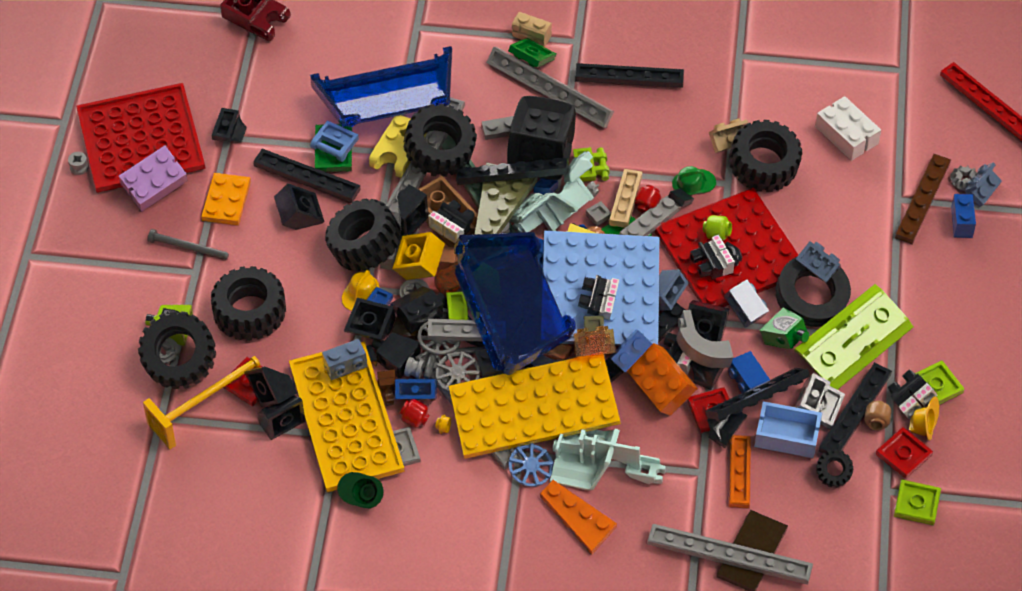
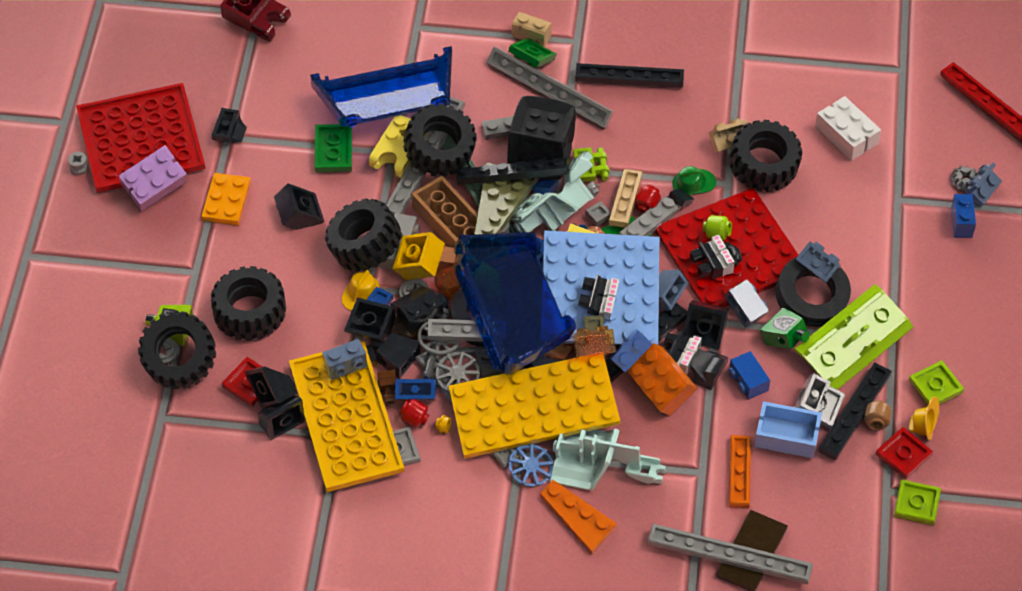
yellow tile [143,356,260,449] -> none
dark grey bar [148,229,229,259] -> none
black plate [253,148,361,203] -> none
medium blue plate [310,121,359,162] -> none
dark green piece [337,472,384,509] -> none
black slope [397,184,428,236] -> none
light grey wheel [404,357,425,379] -> none
hips [429,200,475,245] -> none
lime tile [447,291,468,320] -> none
light grey arch [676,310,733,368] -> none
red plate [687,387,730,433] -> none
black plate [705,368,810,421] -> none
black slope [707,403,747,448] -> none
black tyre [816,449,854,487] -> none
hips [888,369,938,419] -> none
reddish brown plate [895,154,951,245] -> none

